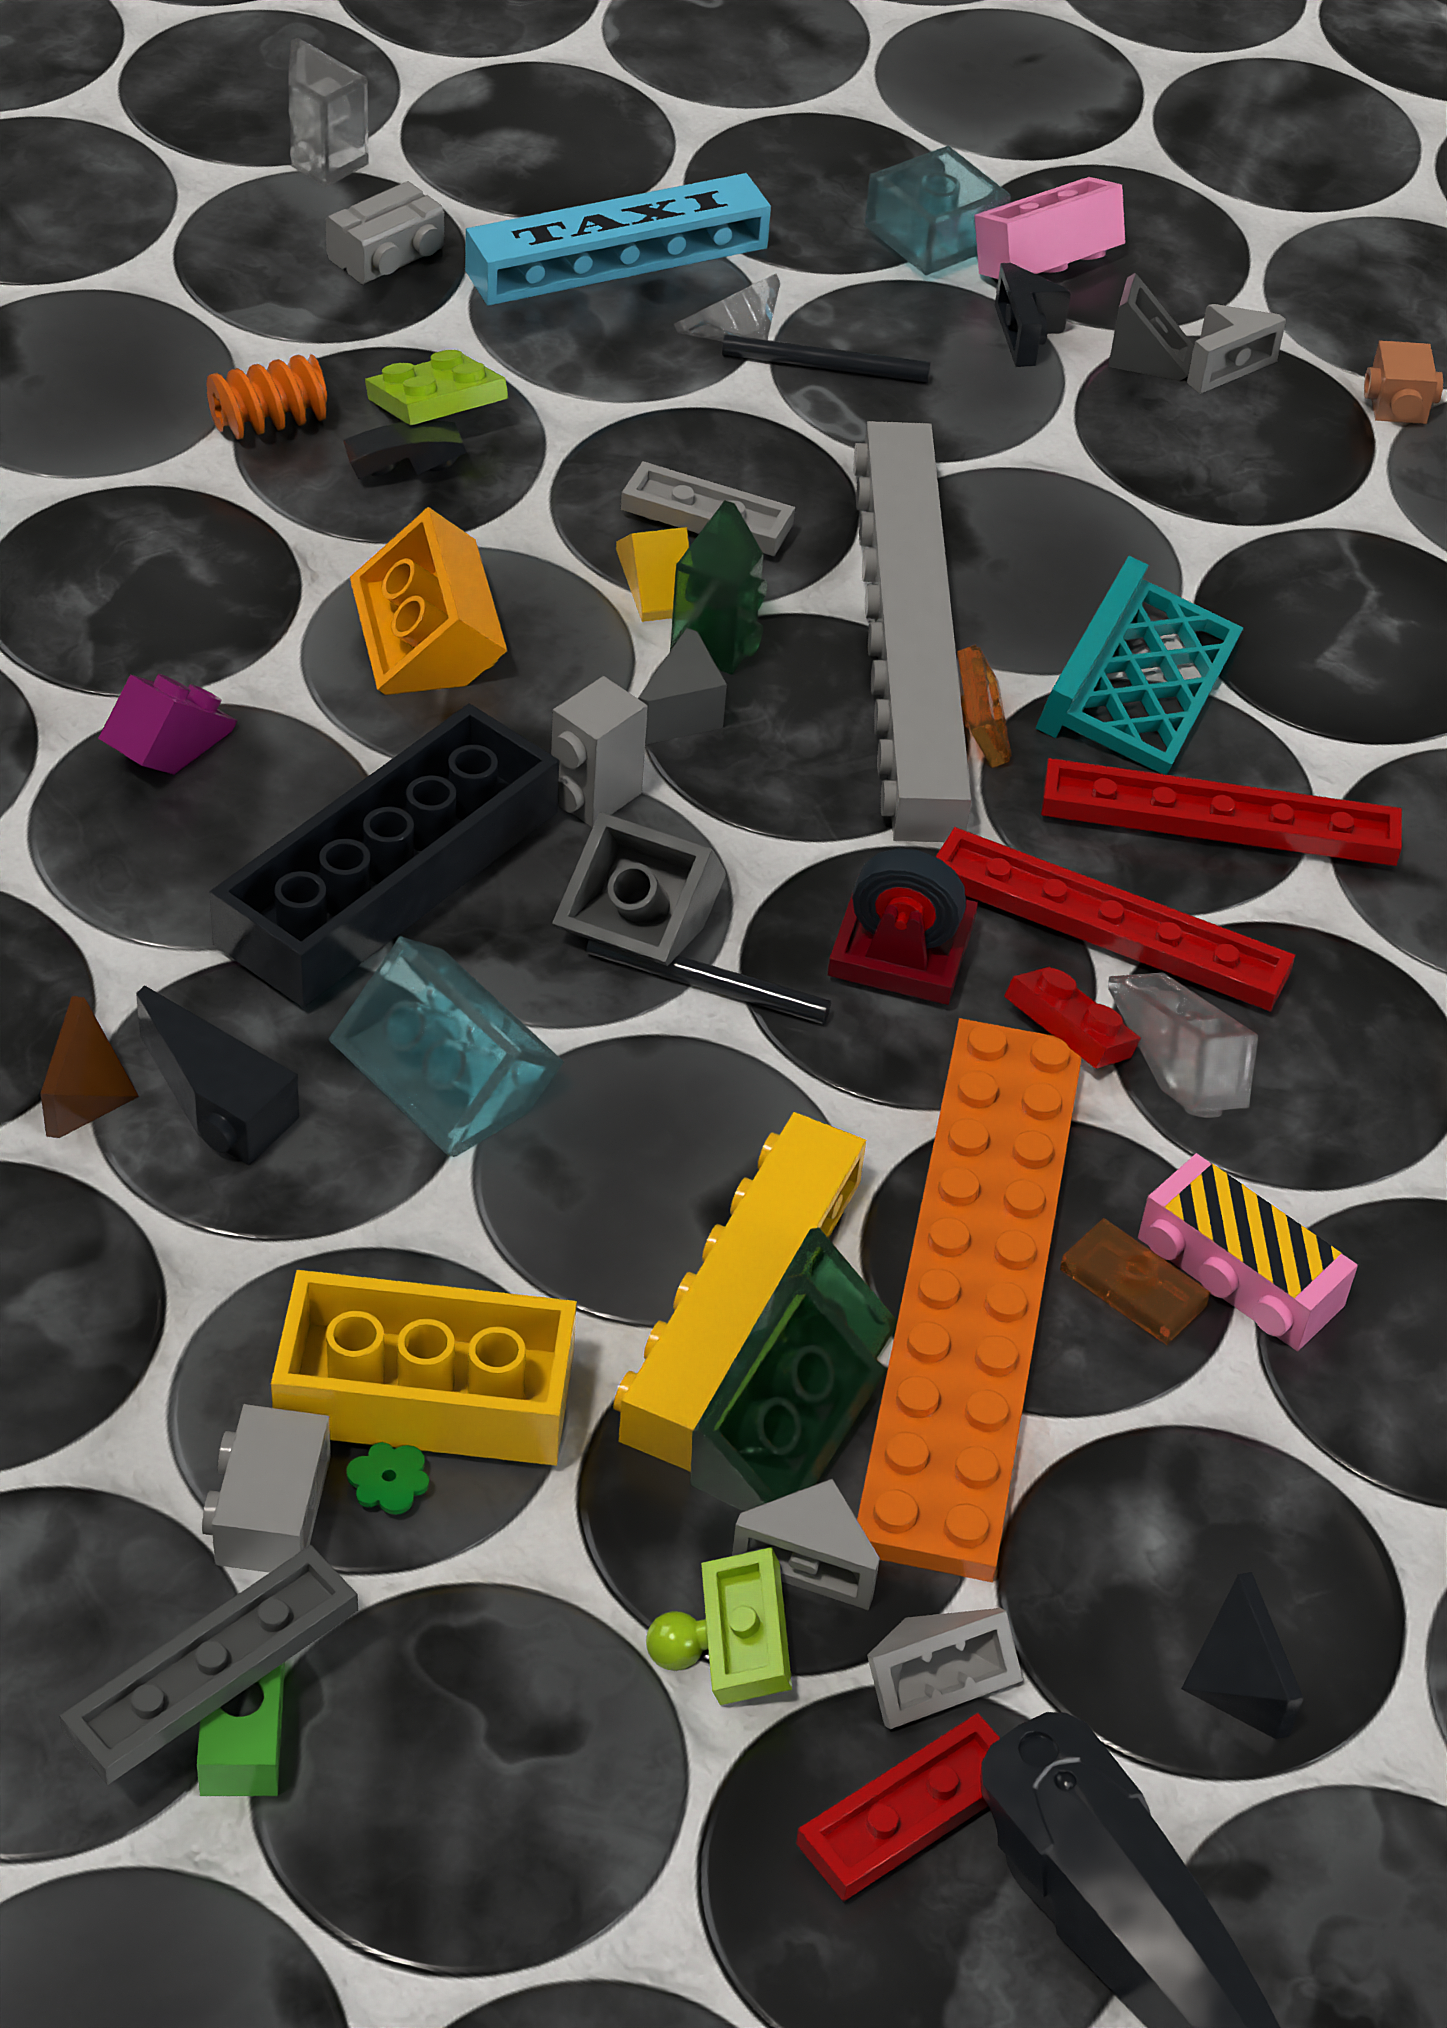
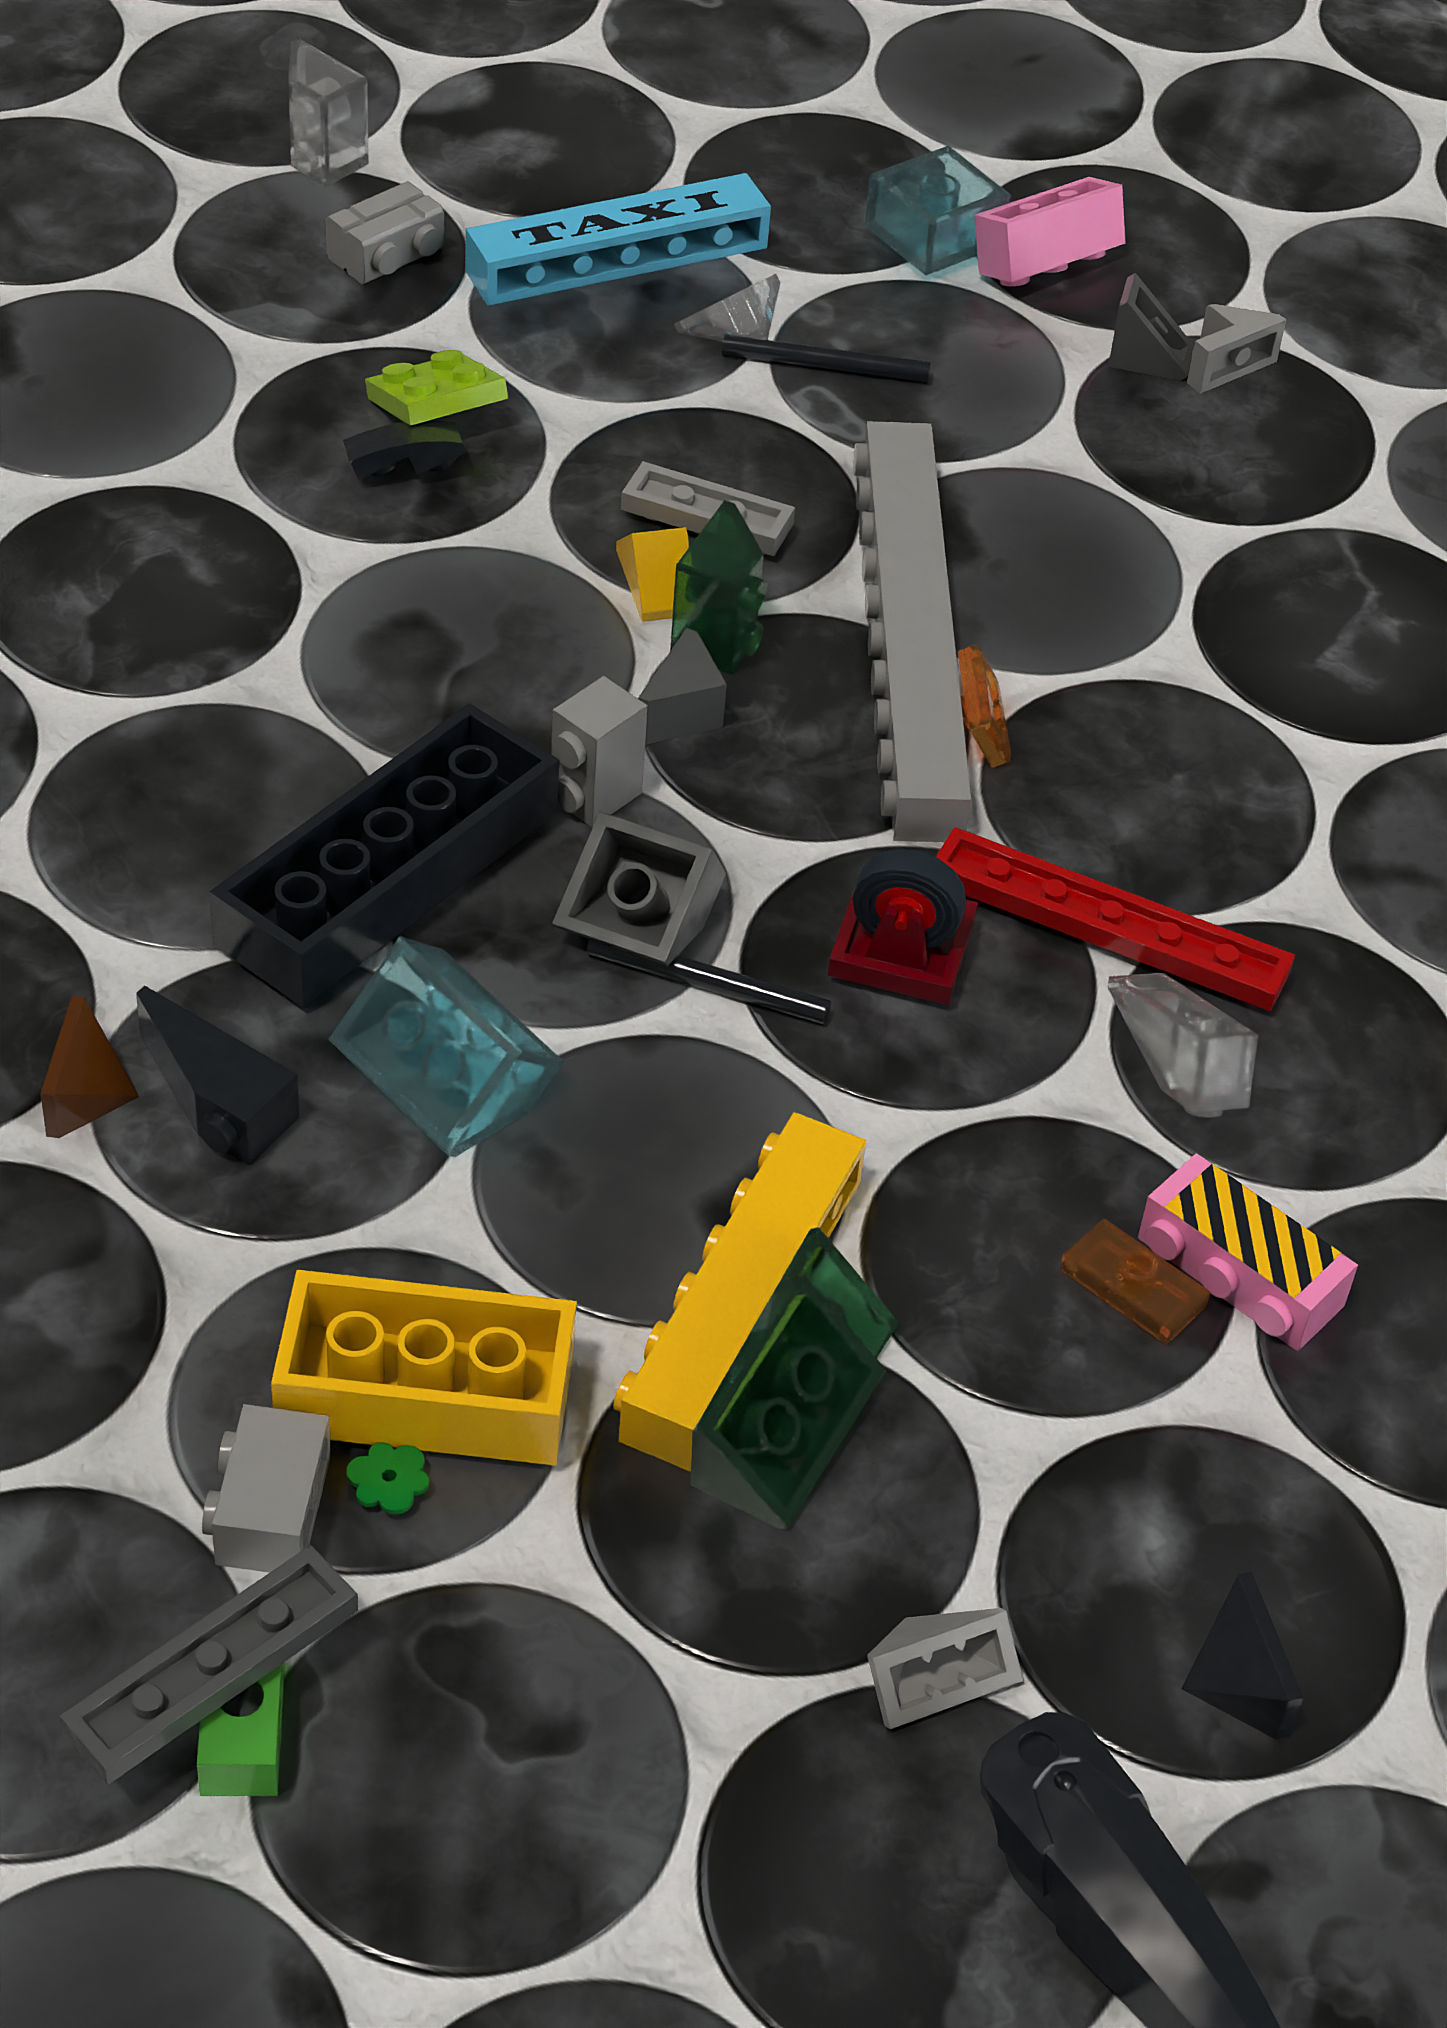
magenta slope [98,674,238,774] -> none
orange piece [206,354,327,440] -> none
light orange slope [350,507,507,695] -> none
lime plate [646,1547,792,1705] -> none
light grey slope [732,1479,880,1610] -> none
red plate [796,1713,1000,1902] -> none
orange plate [857,1018,1082,1583] -> none
black slope [995,263,1071,367] -> none
red plate [1004,966,1141,1069] -> none
teal fence [1035,556,1243,775] -> none
red plate [1041,758,1402,866] -> none
nougat brick [1364,341,1443,424] -> none

